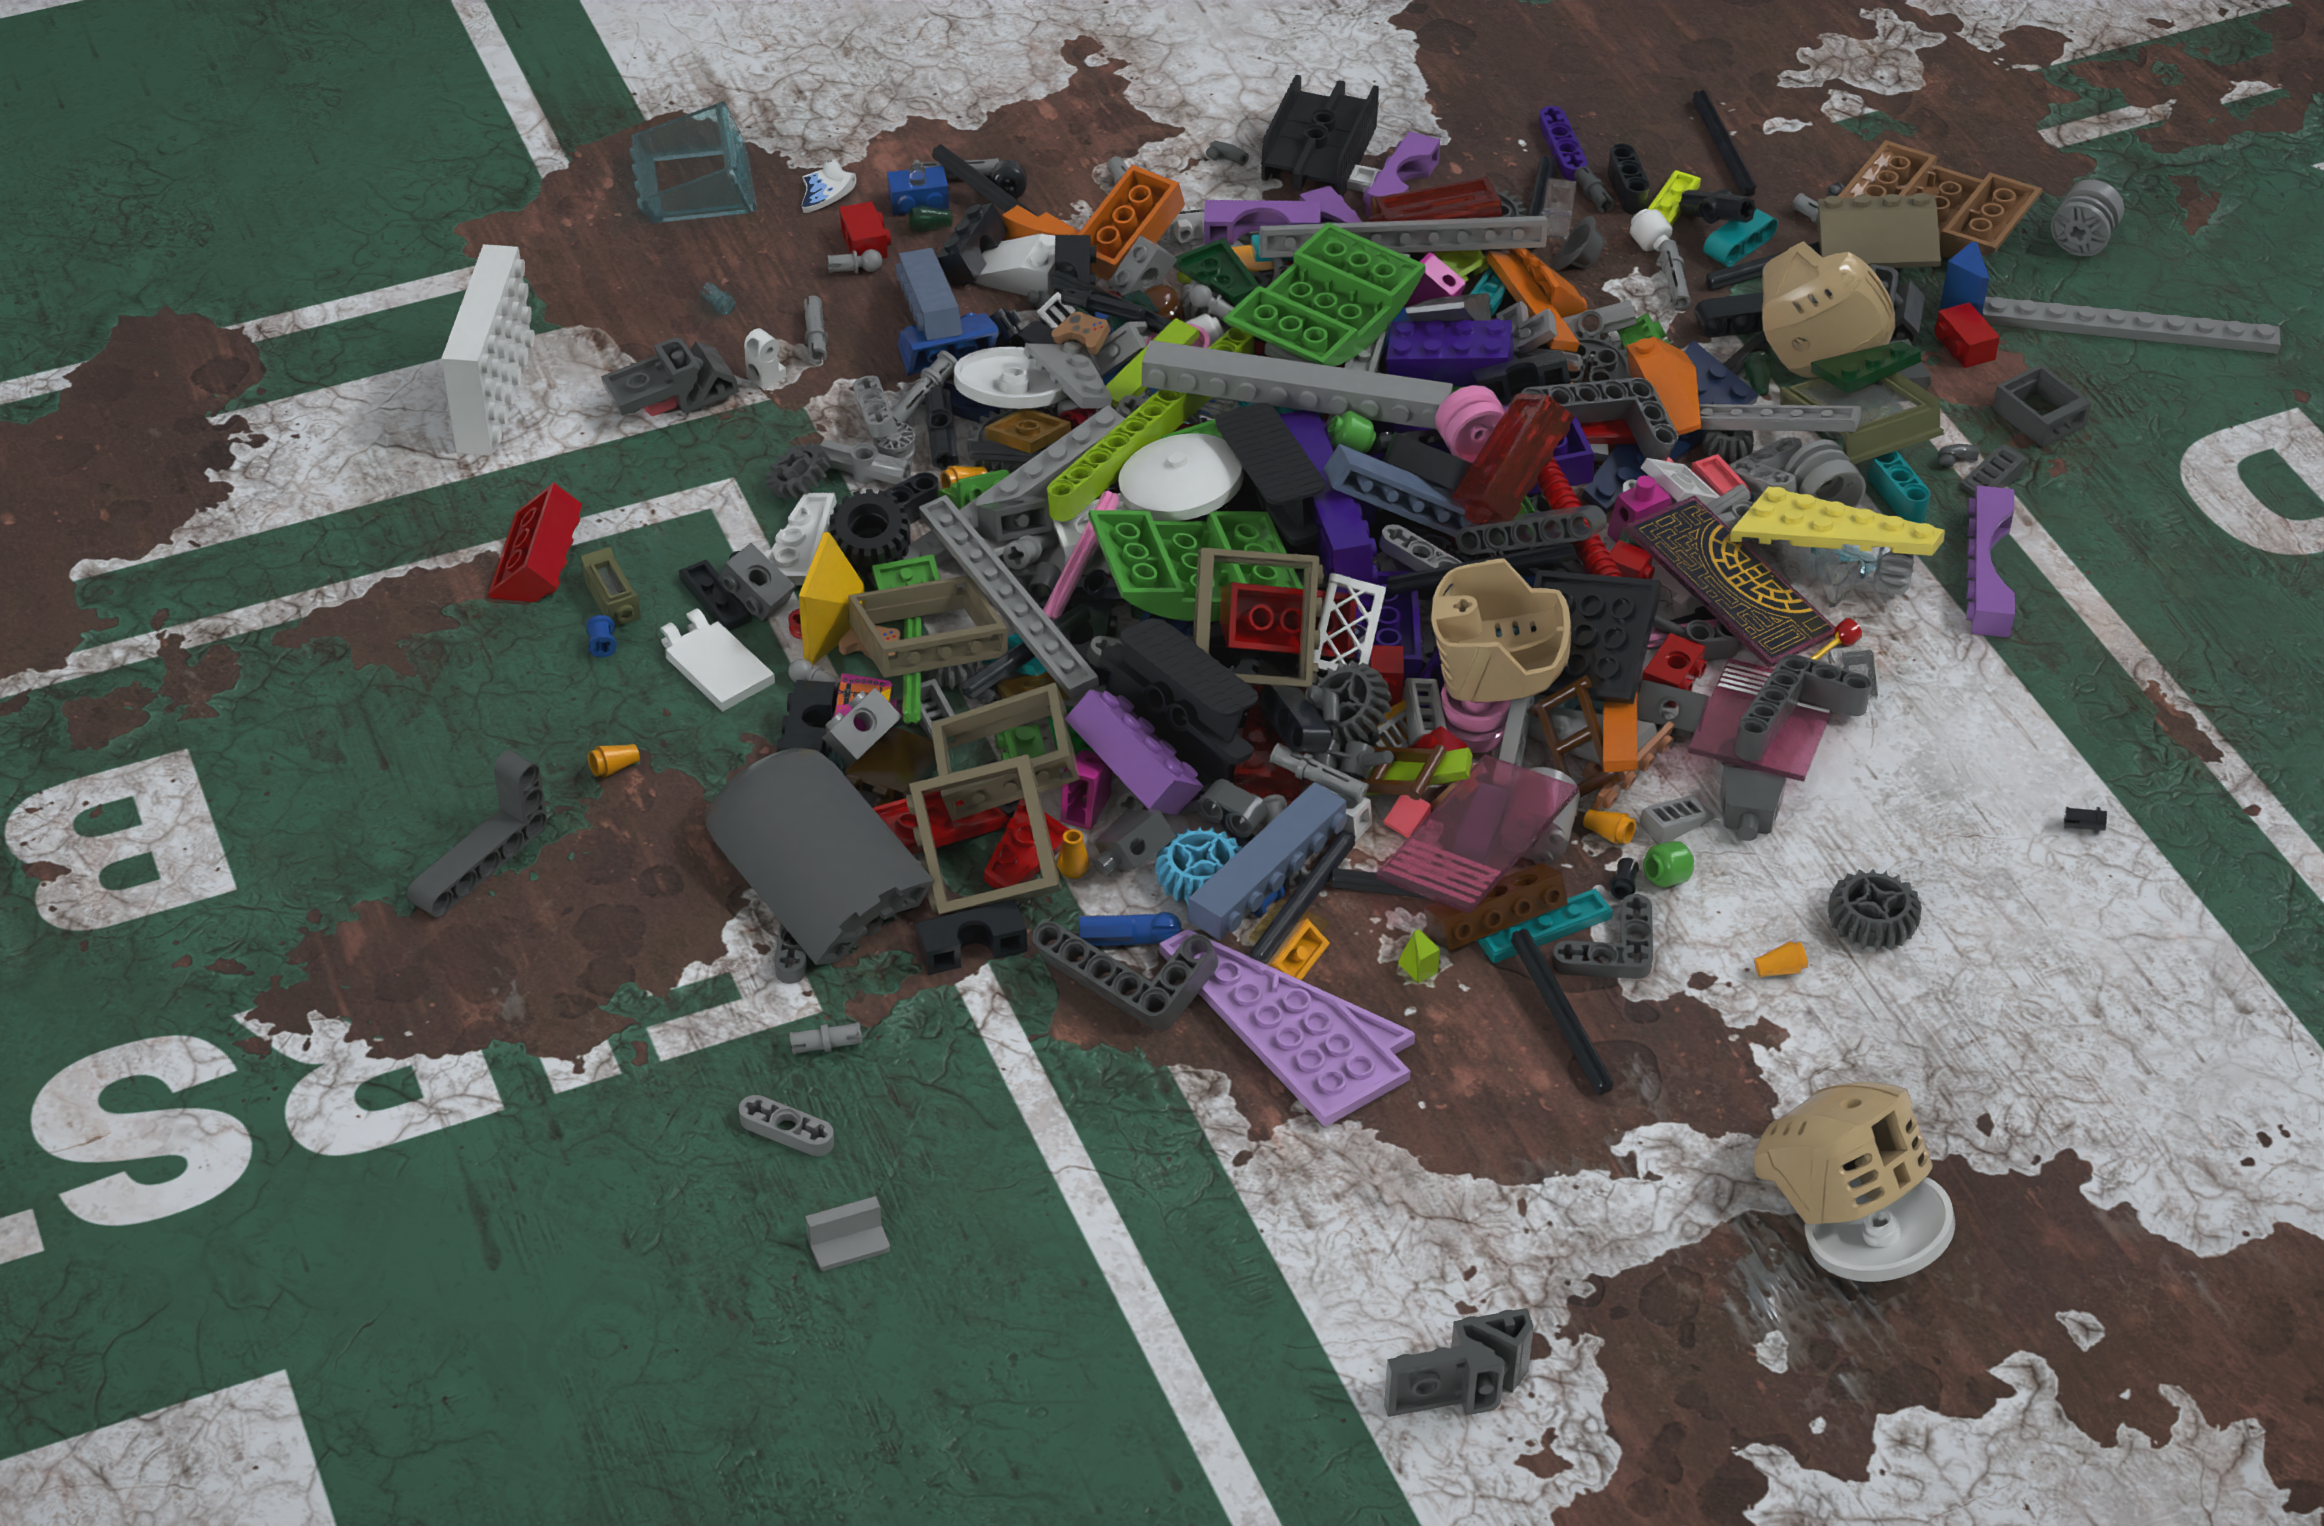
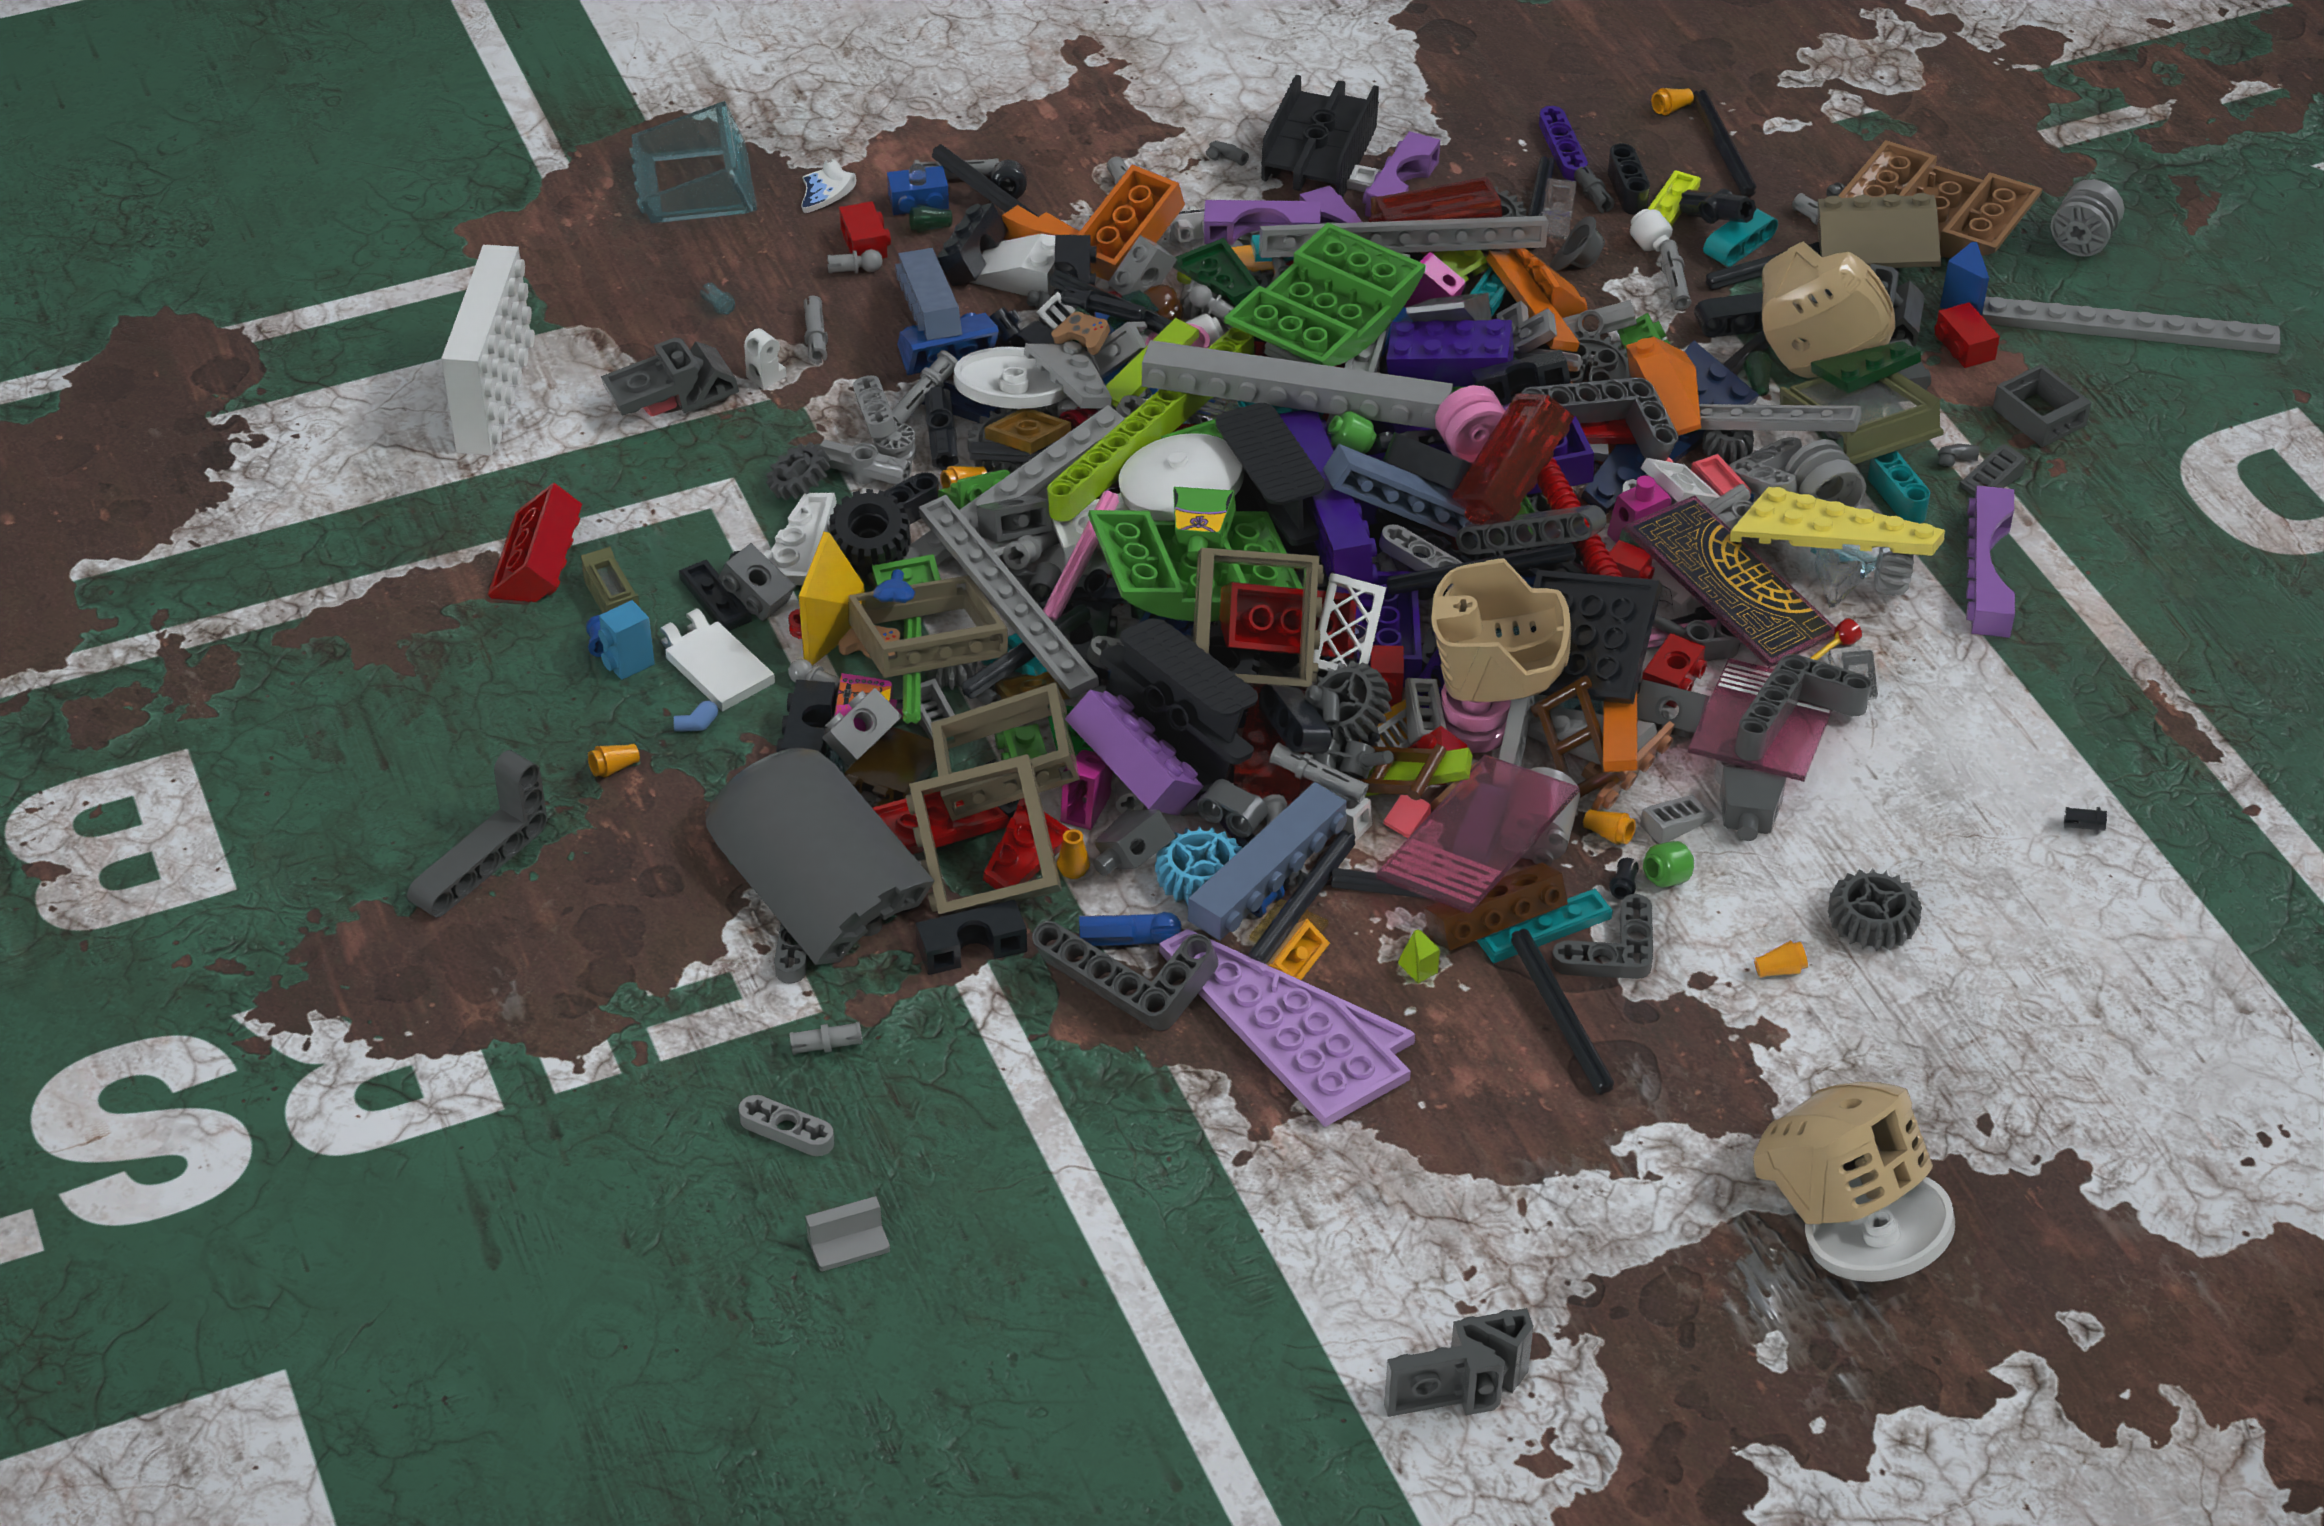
none -> dark azure brick [598,600,655,680]
none -> medium blue arm [674,701,718,732]
none -> blue rock [873,569,915,603]
none -> bright green torso [1173,487,1236,562]
none -> light orange cone [1651,88,1694,116]

